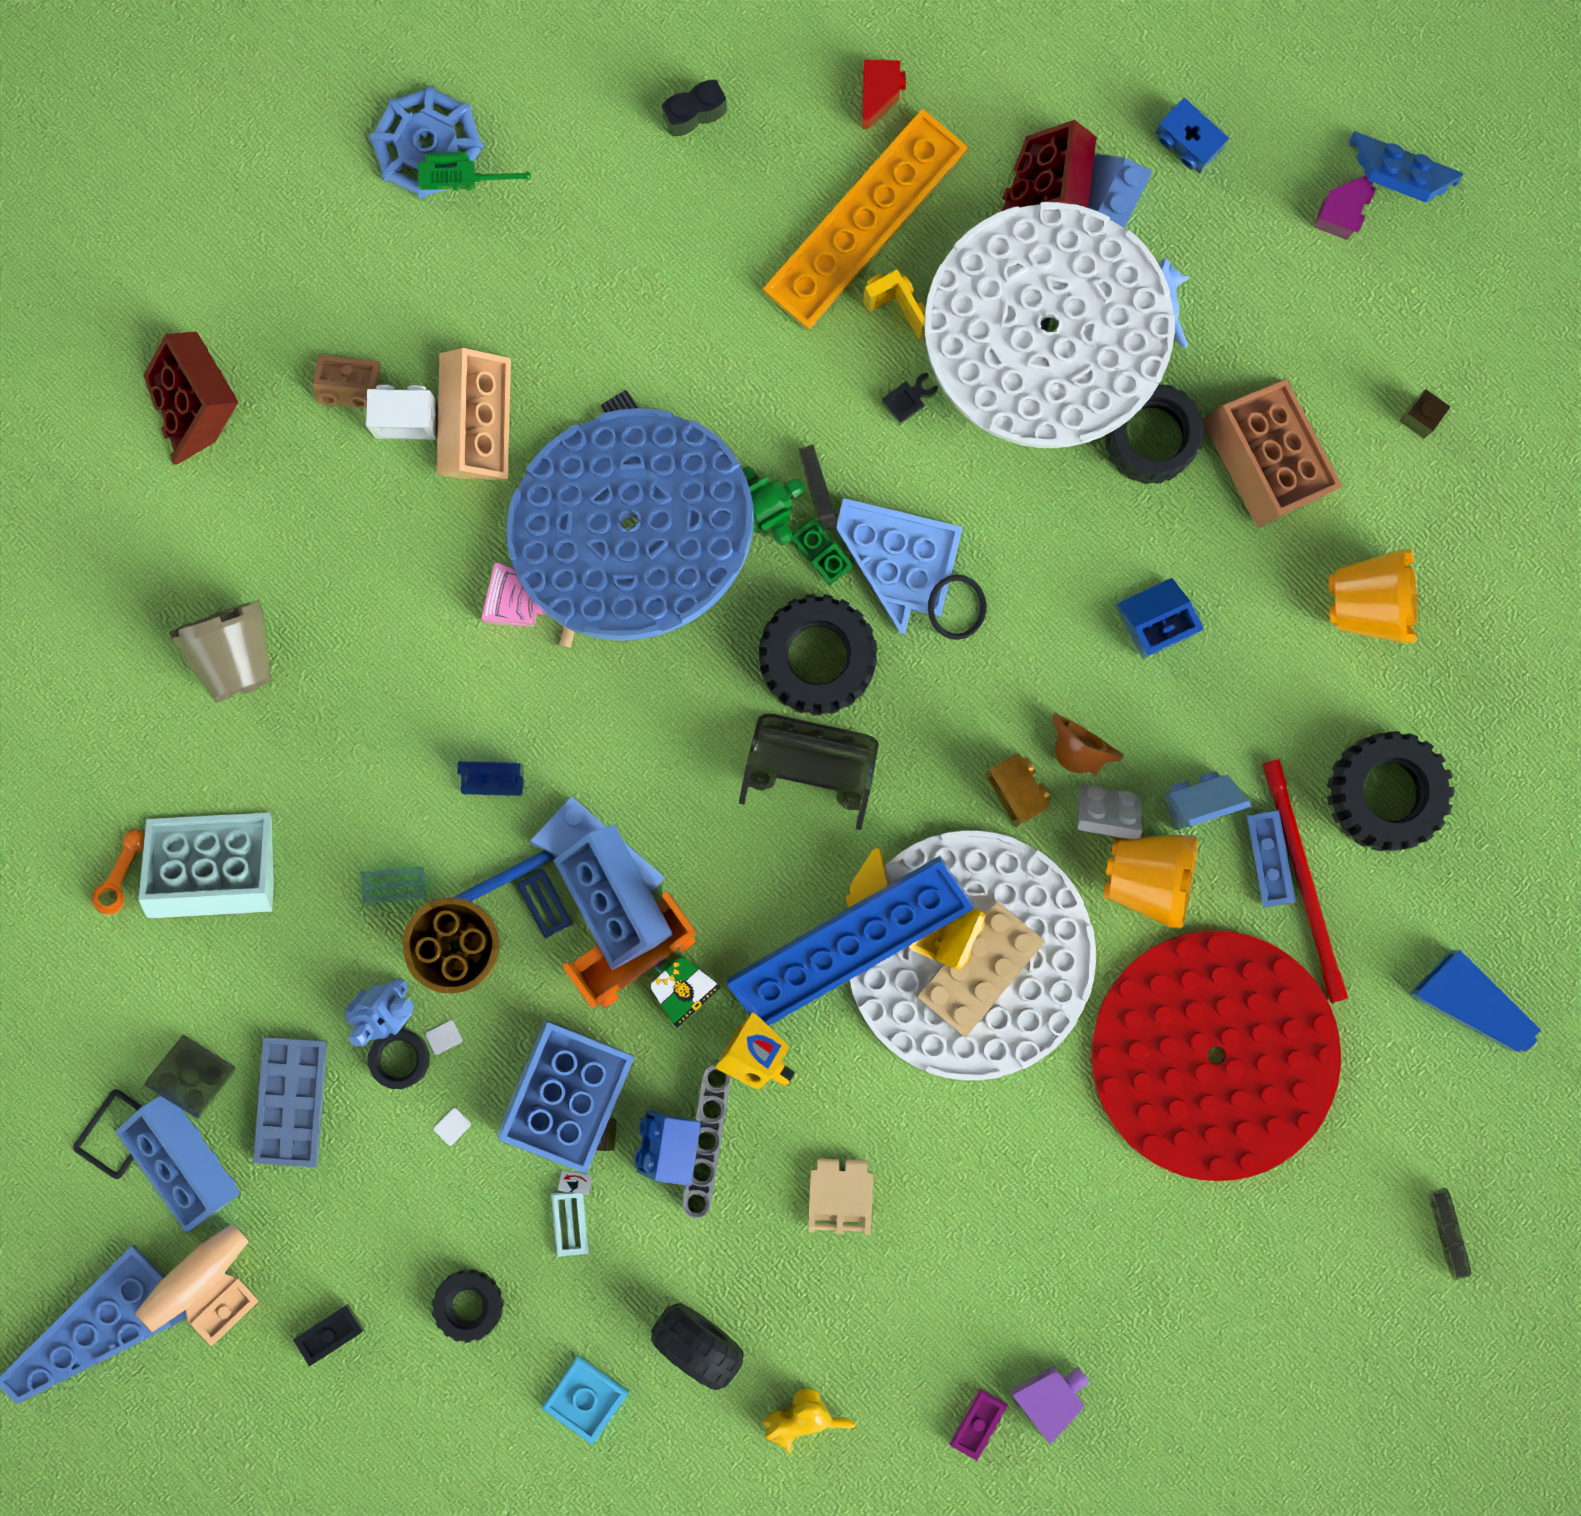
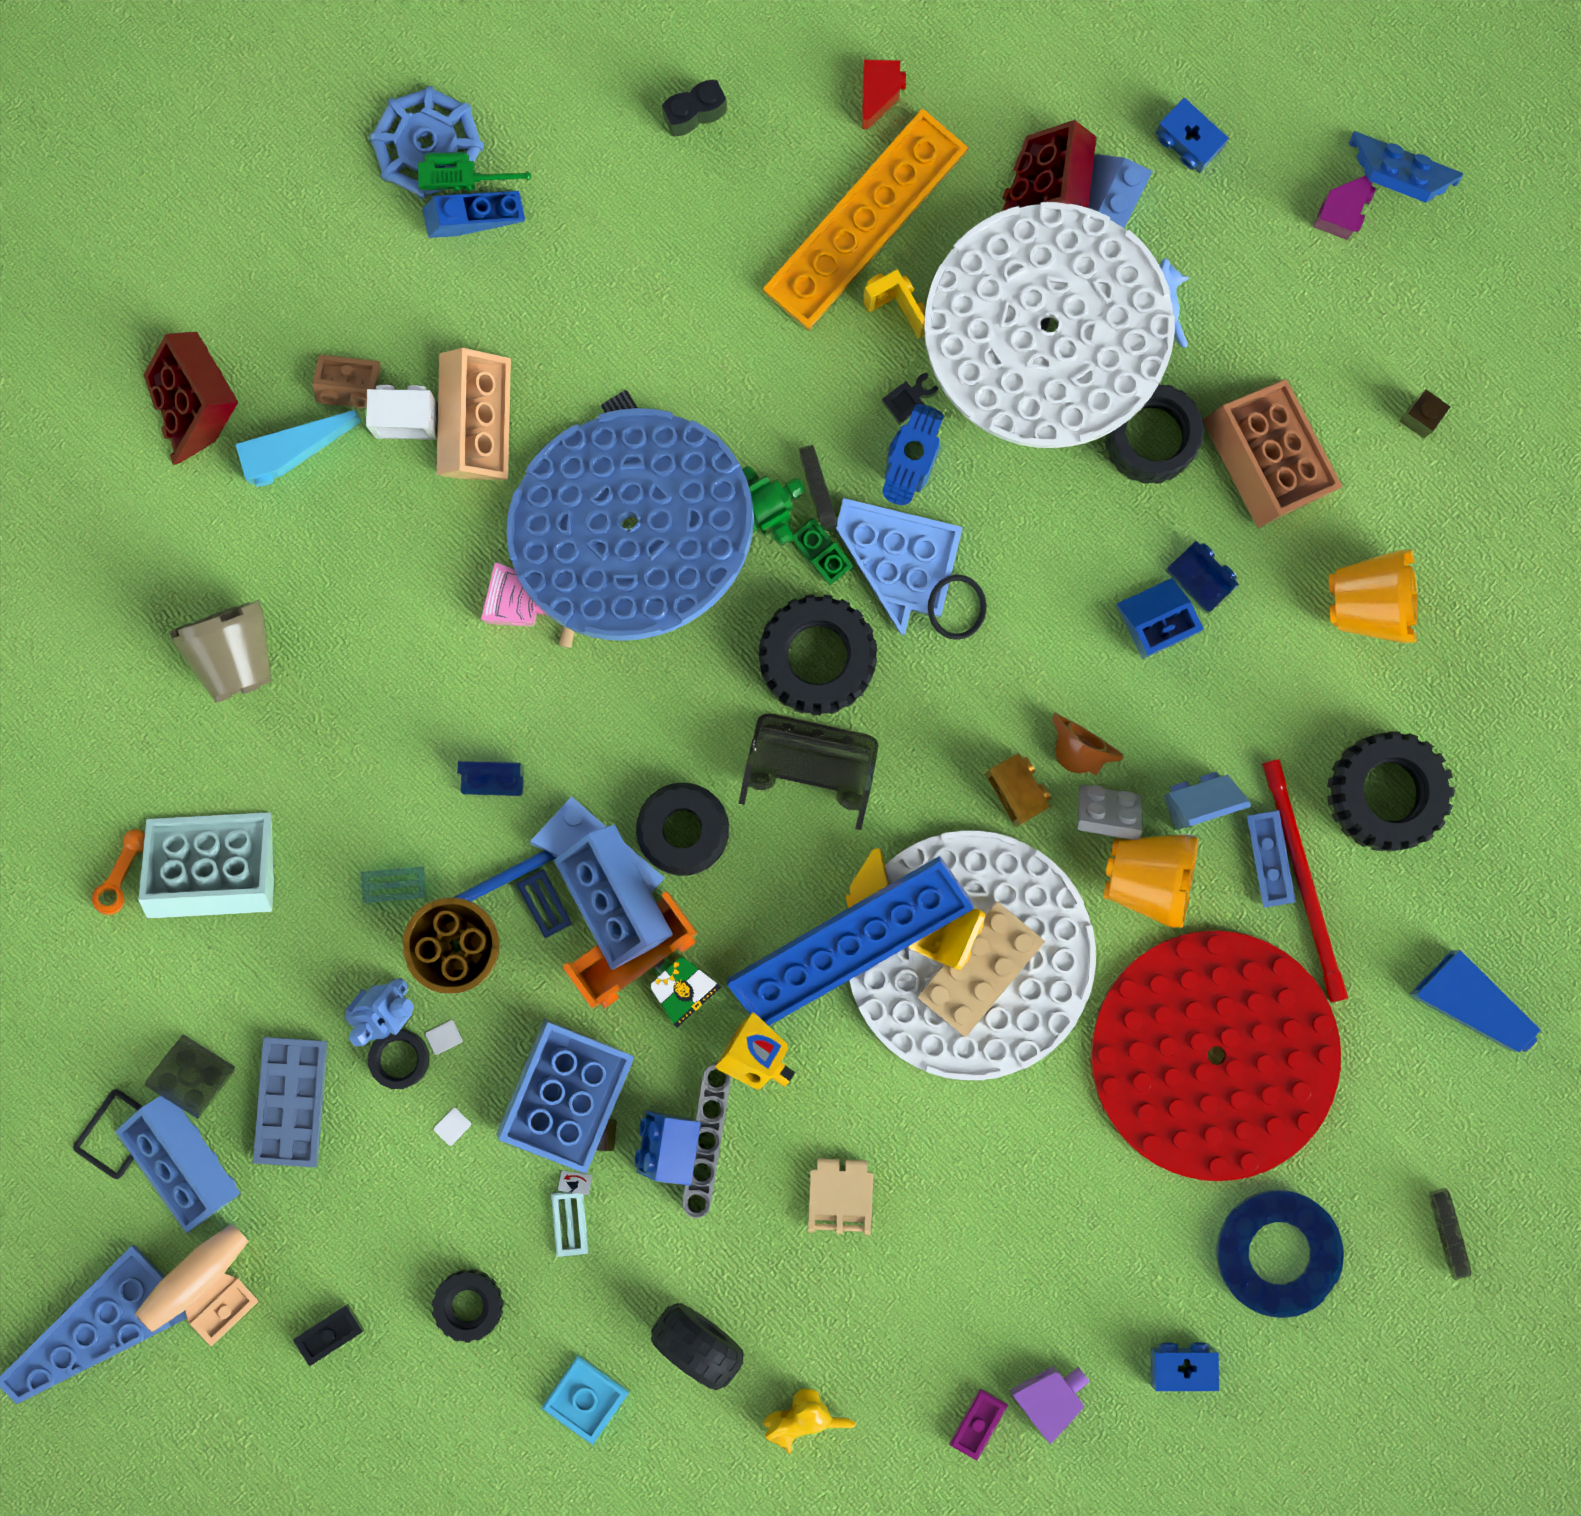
none -> medium azure slope [236,410,361,487]
none -> blue slope [422,191,525,238]
none -> black tyre [636,783,729,876]
none -> blue piece [882,404,944,505]
none -> blue brick [1151,1342,1219,1391]
none -> clear blue bracket [1165,541,1239,614]
none -> clear blue plate [1216,1190,1344,1318]

